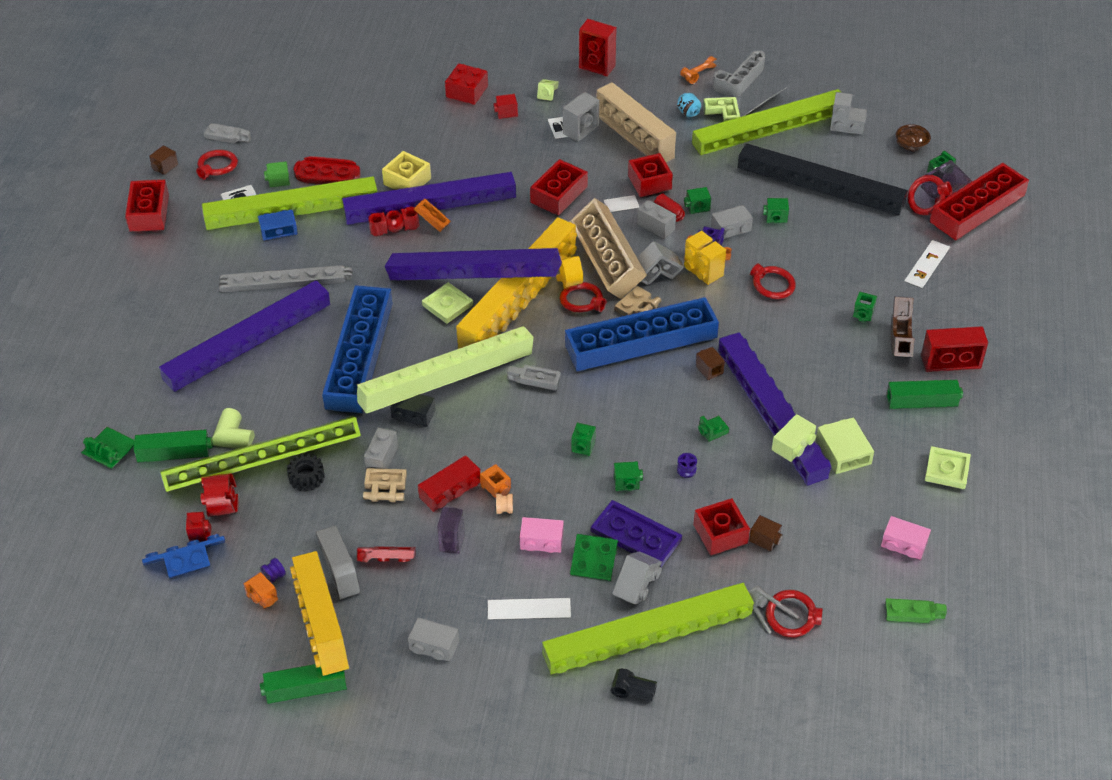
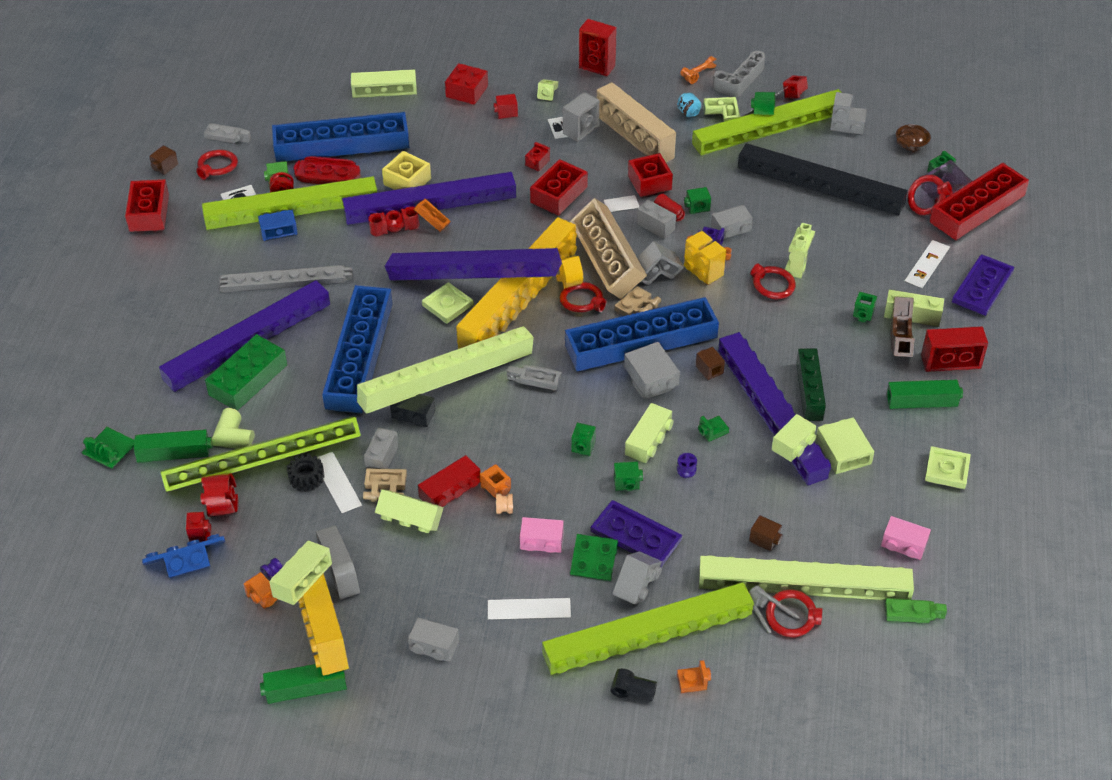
hinge [357,546,416,562] -> none
clear purple brick [437,507,465,554] -> none
red brick [693,498,750,556] -> none
green brick [763,198,789,223] -> none
none -> green brick [205,334,288,411]
none -> red wheel [269,172,294,193]
none -> yellowish green brick [269,541,332,605]
none -> blue brick [272,112,410,162]
none -> white sticker [317,452,362,513]
none -> yellowish green brick [351,69,417,98]
none -> yellowish green brick [375,489,444,533]
none -> red brick [525,142,550,171]
none -> light grey brick [624,342,680,399]
none -> yellowish green brick [625,403,674,463]
none -> orange bracket [677,660,711,693]
none -> yellowish green brick [699,555,914,600]
none -> green brick [751,92,775,115]
none -> red brick [783,75,808,99]
none -> yellowish green hips [785,223,815,278]
none -> dark green brick [796,348,826,421]
none -> yellowish green brick [884,290,944,327]
none -> dark purple plate [952,254,1015,316]

